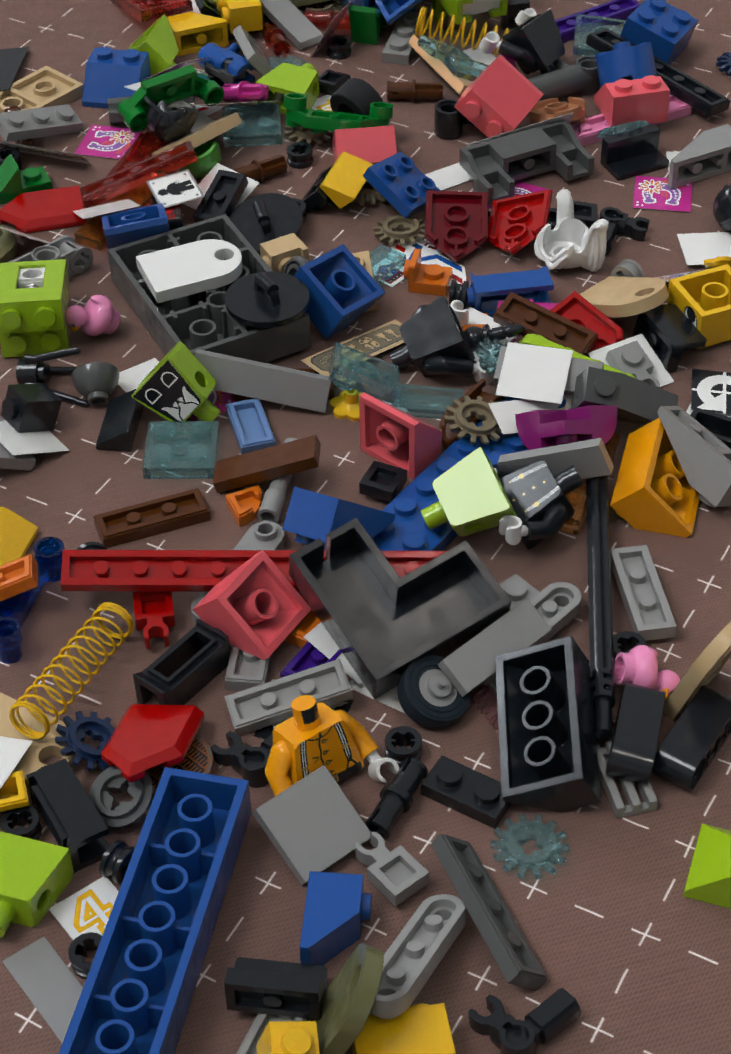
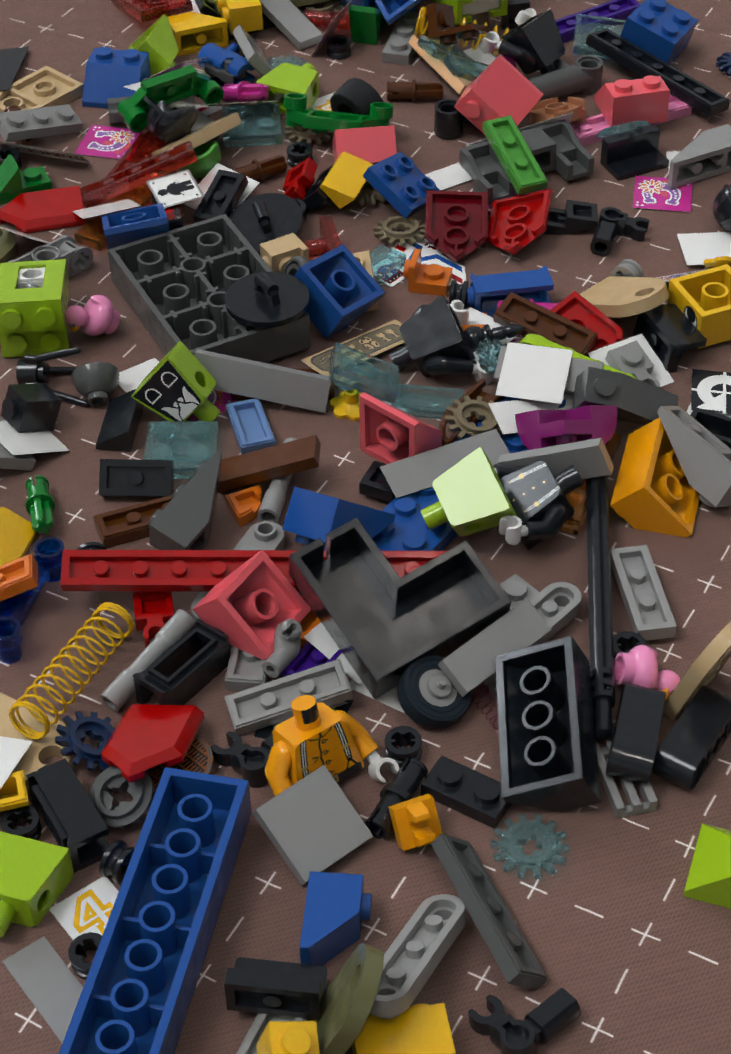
white tile [136,239,242,303] -> none
clear red axle [261,22,290,57] -> none
black tile [319,69,351,95] -> none
light grey plate [355,832,429,907] -> none
white hair [534,189,609,272] -> none
blue brick [595,41,657,88] -> none
none -> green axle [25,475,55,535]
none -> black plate [99,459,174,497]
none -> light grey piece [100,609,196,712]
none -> dark grey slope [148,450,222,550]
none -> light grey arm [262,619,302,678]
none -> red plate [282,157,318,200]
none -> clear red tile [302,215,341,259]
none -> light grey sticker [380,429,510,498]
none -> light orange tile [388,794,443,851]
none -> reddish brown bracket [427,3,489,45]
none -> bright green tile [482,115,548,195]

